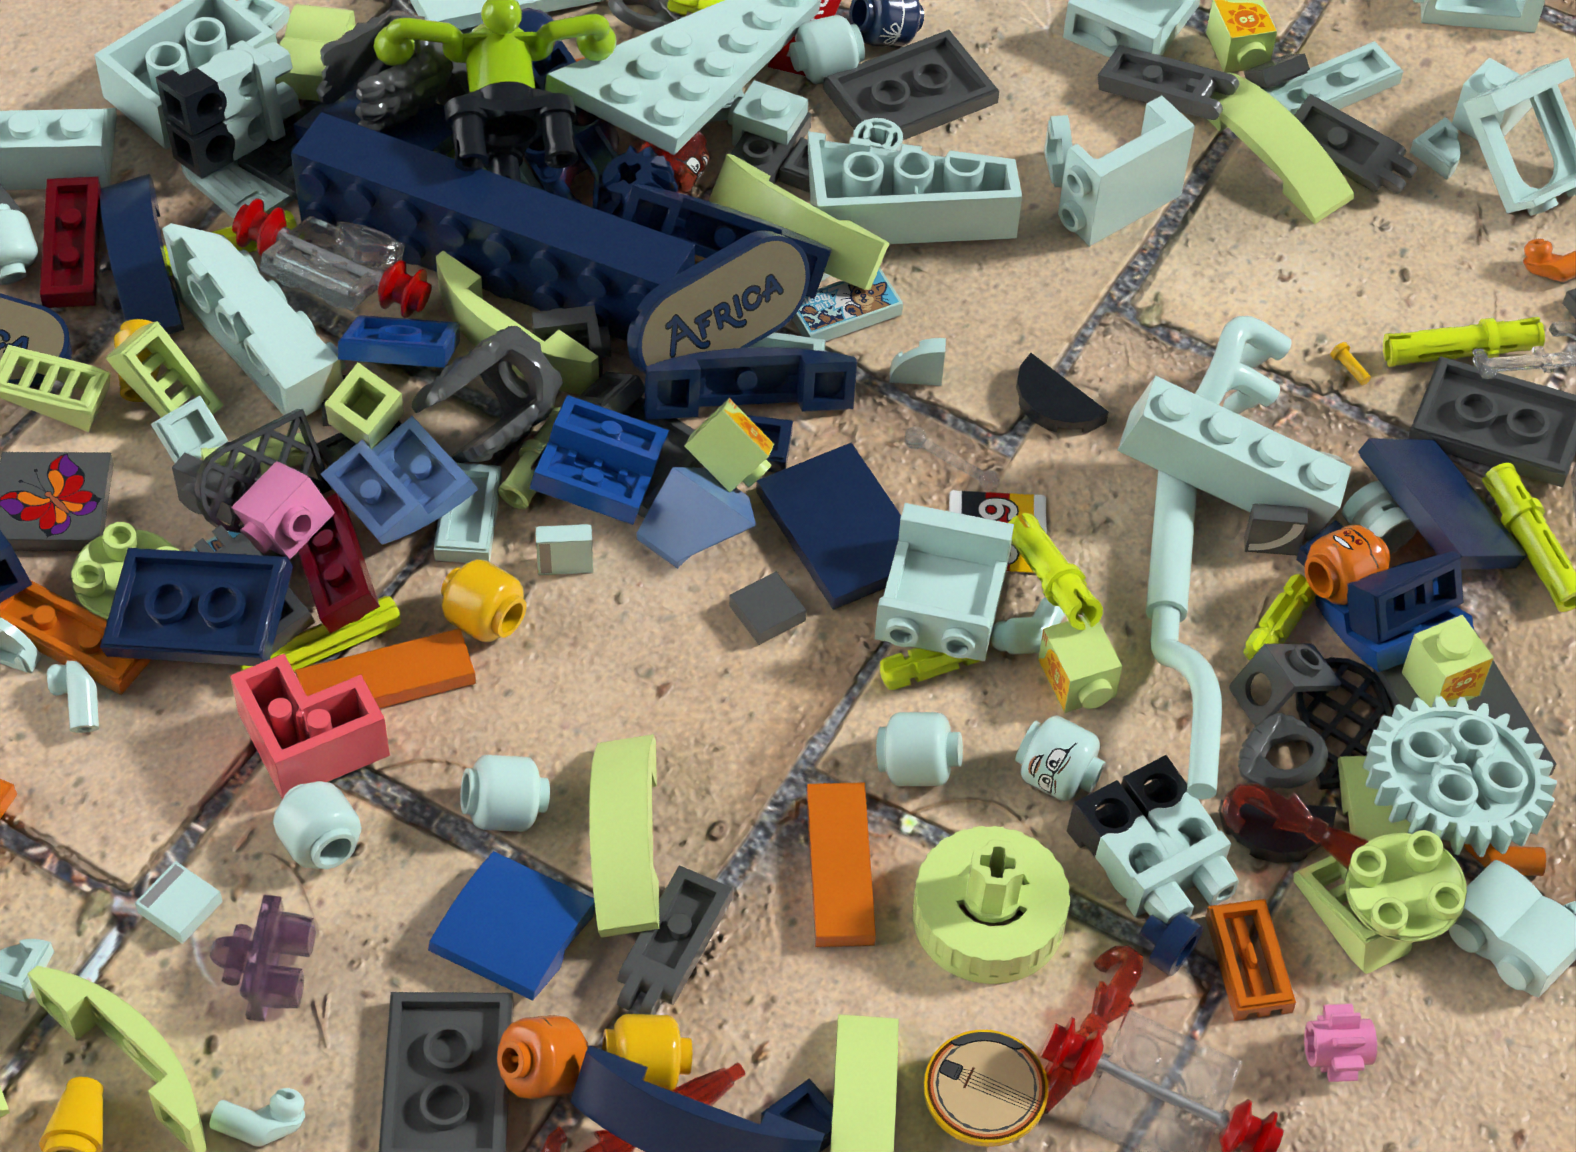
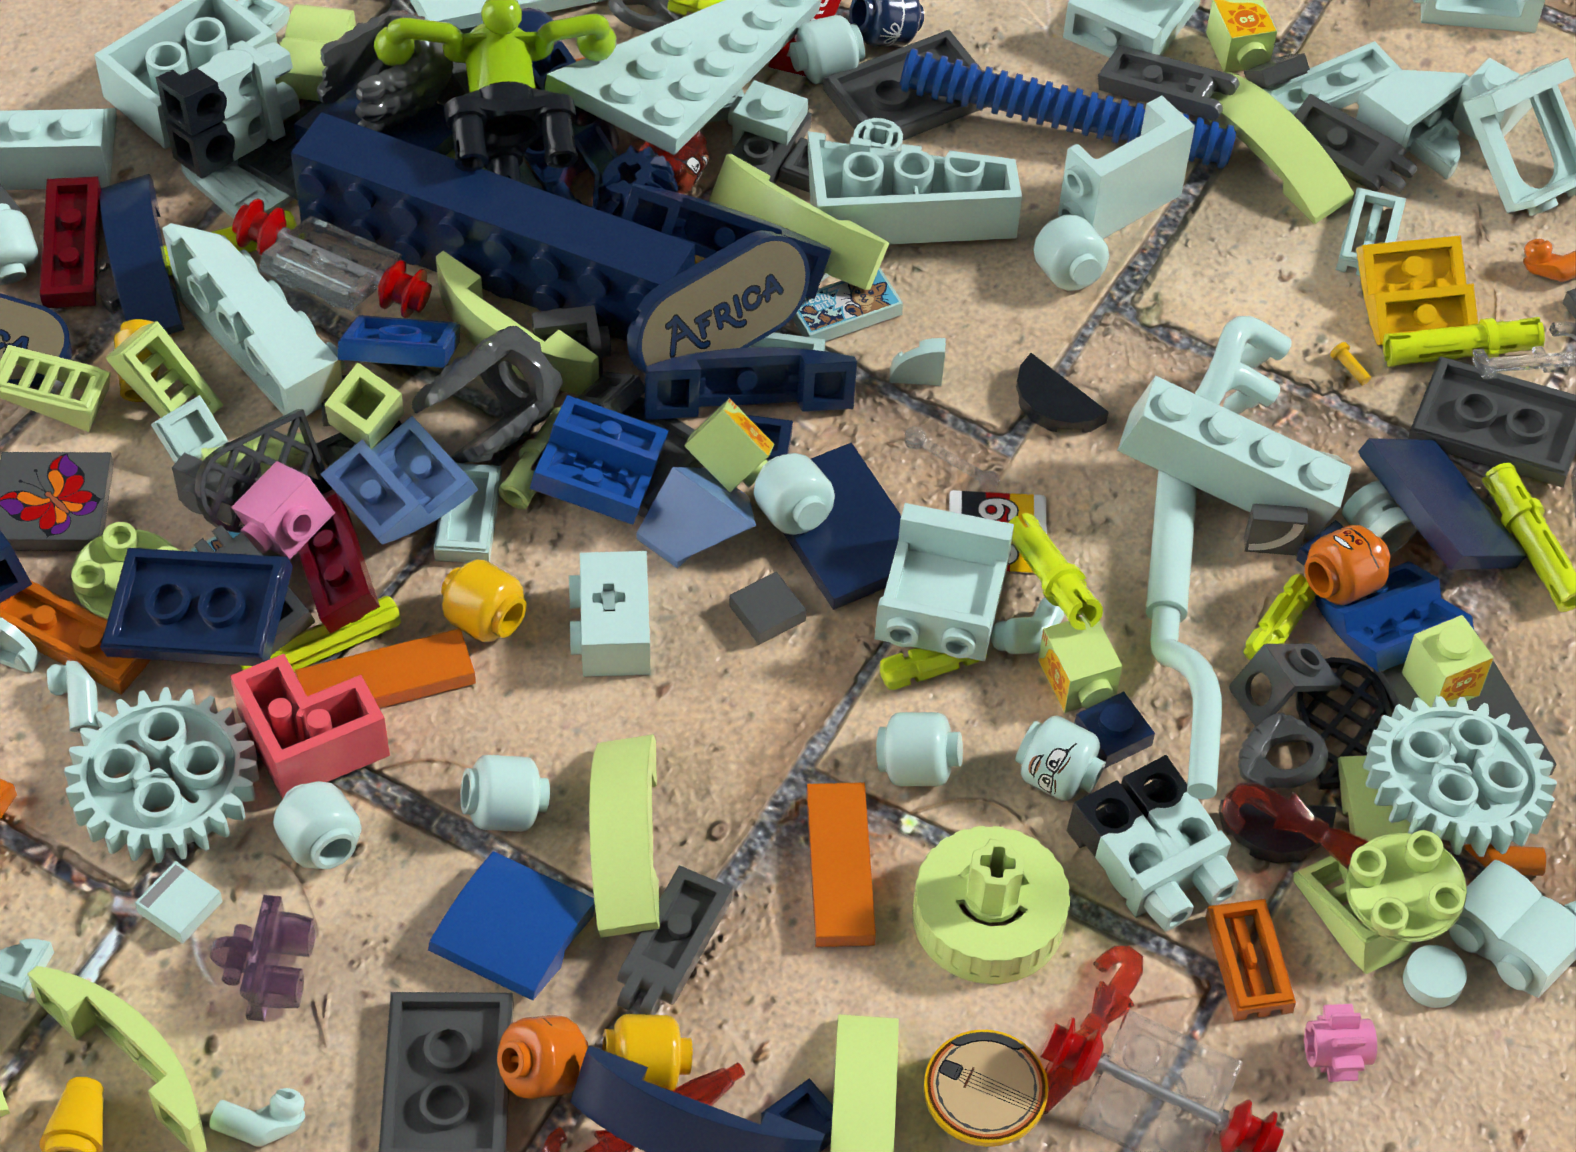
clear tile [334,221,405,264] -> none
light aqua tile [536,524,593,575] -> none
light aqua tile [1044,115,1072,187] -> none
dark blue tile [1140,913,1203,976] -> none
dark blue slope [1347,551,1464,644] -> none
none -> light aqua gear [64,687,259,863]
none -> light aqua brick [569,551,650,677]
none -> light aqua head [753,453,835,535]
none -> blue piece [900,48,1236,169]
none -> light aqua head [1033,215,1109,291]
none -> dark blue plate [1074,691,1155,768]
none -> light aqua tile [1336,187,1406,276]
none -> light aqua slope [1356,69,1470,154]
none -> yellow slope [1356,235,1478,346]
none -> light aqua tile [1403,945,1467,1008]

